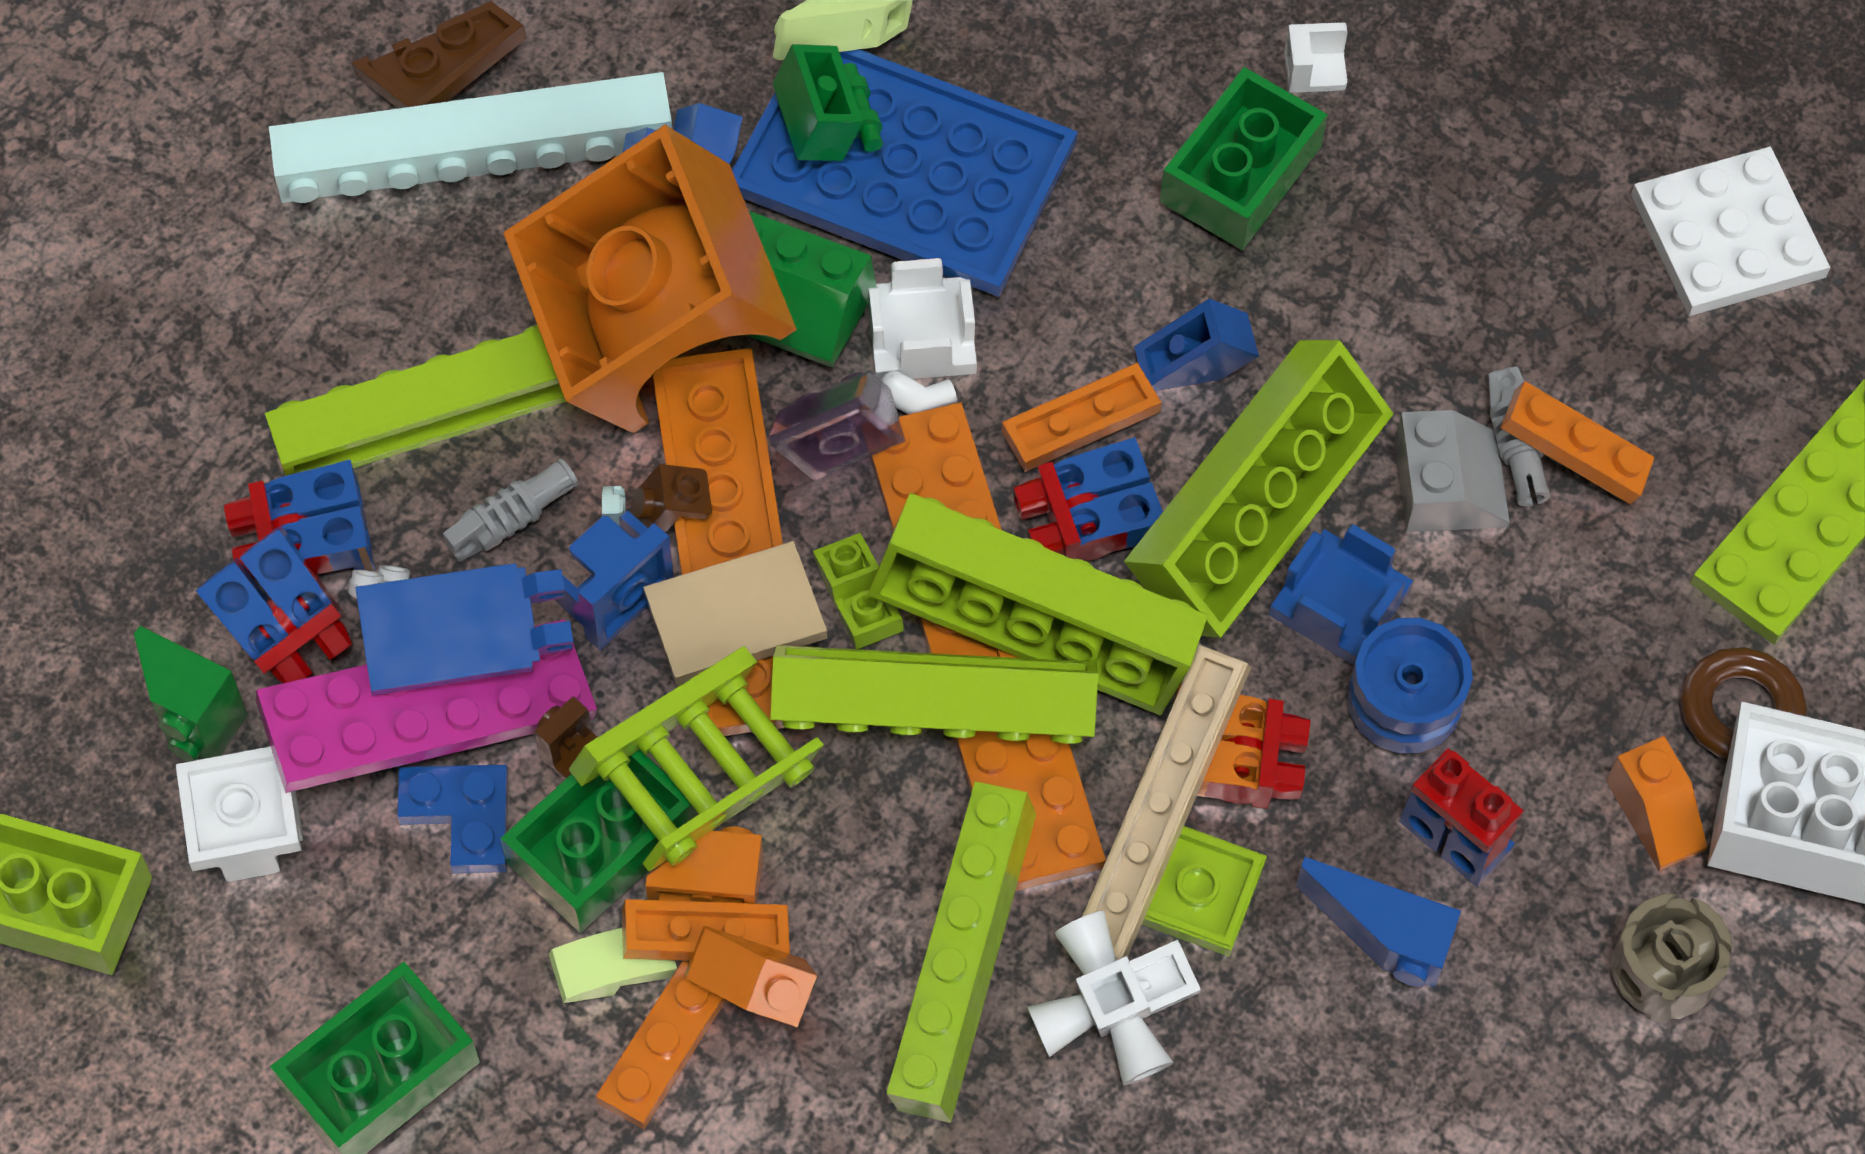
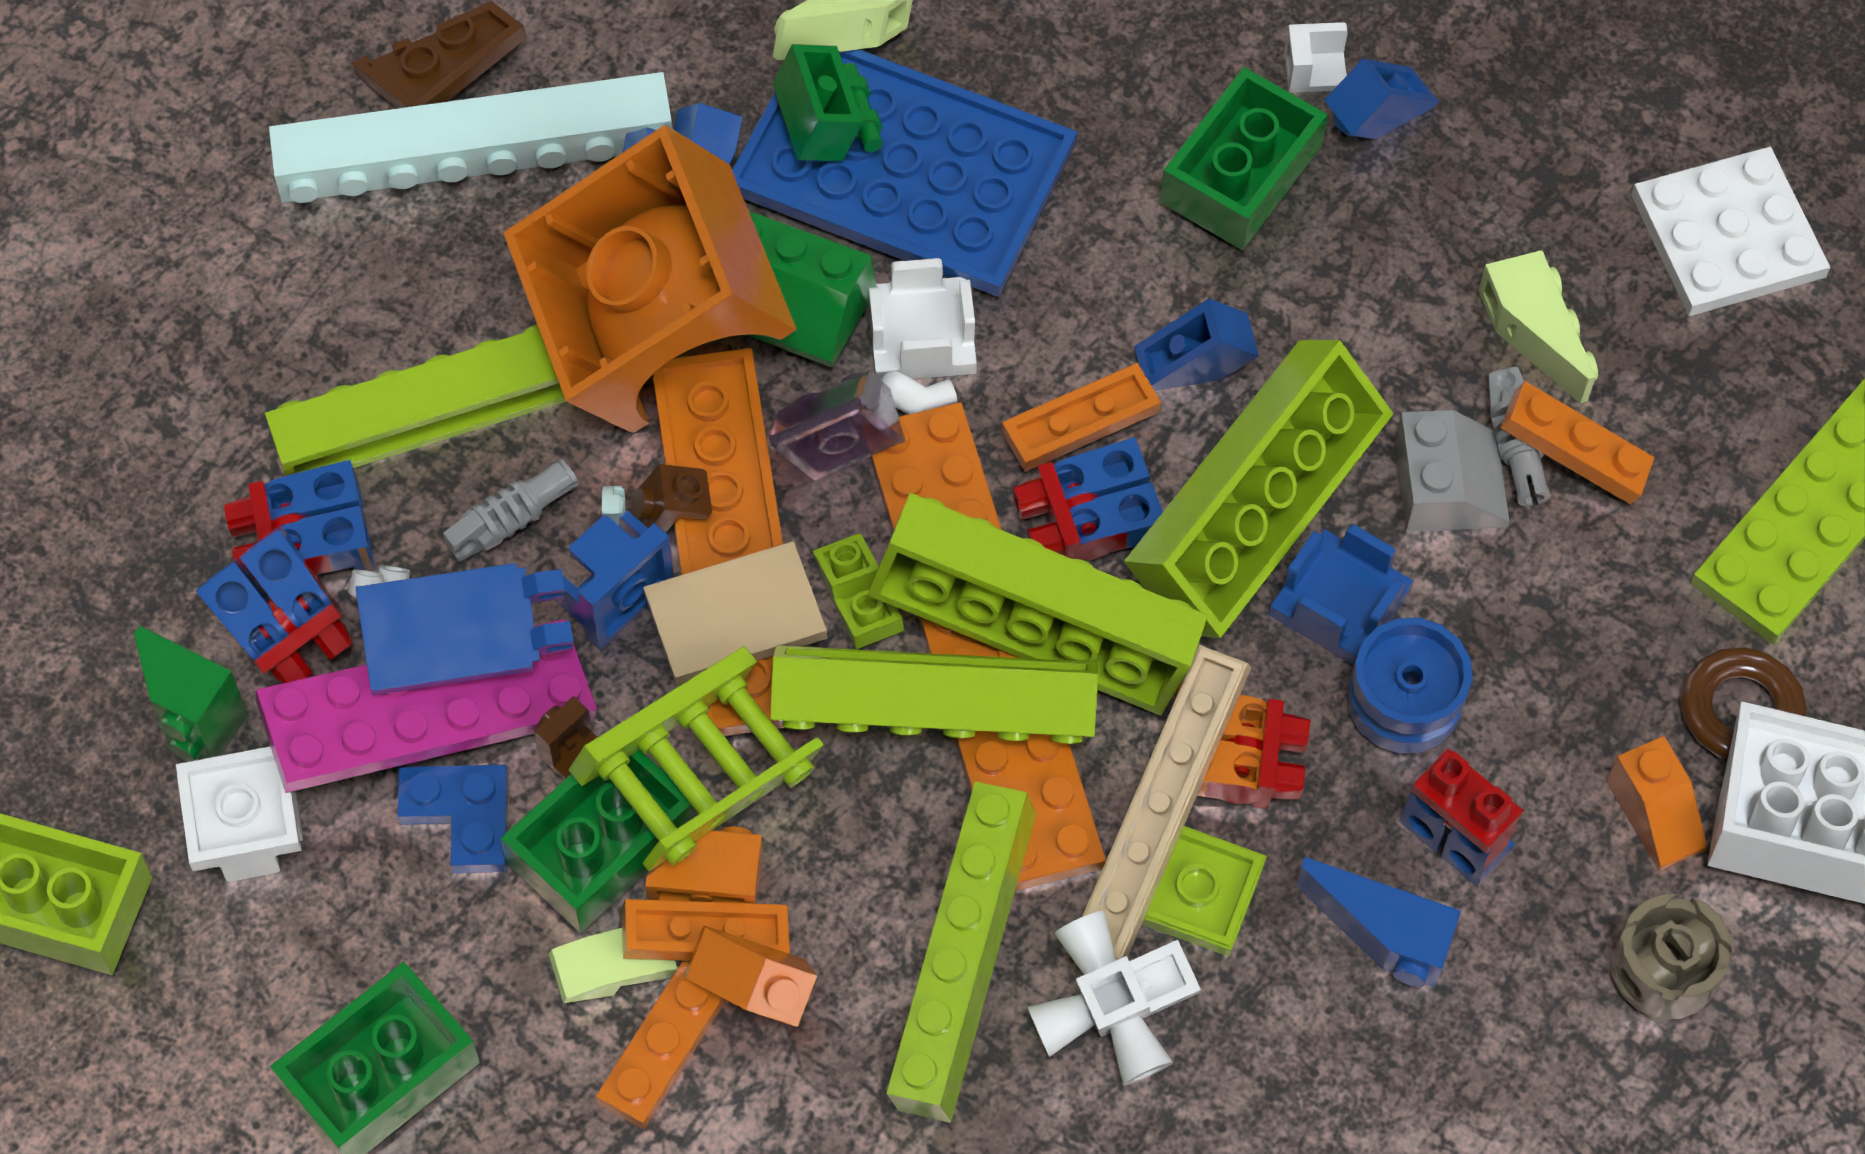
none -> blue slope [1324,58,1439,139]
none -> yellowish green slope [1478,250,1598,404]

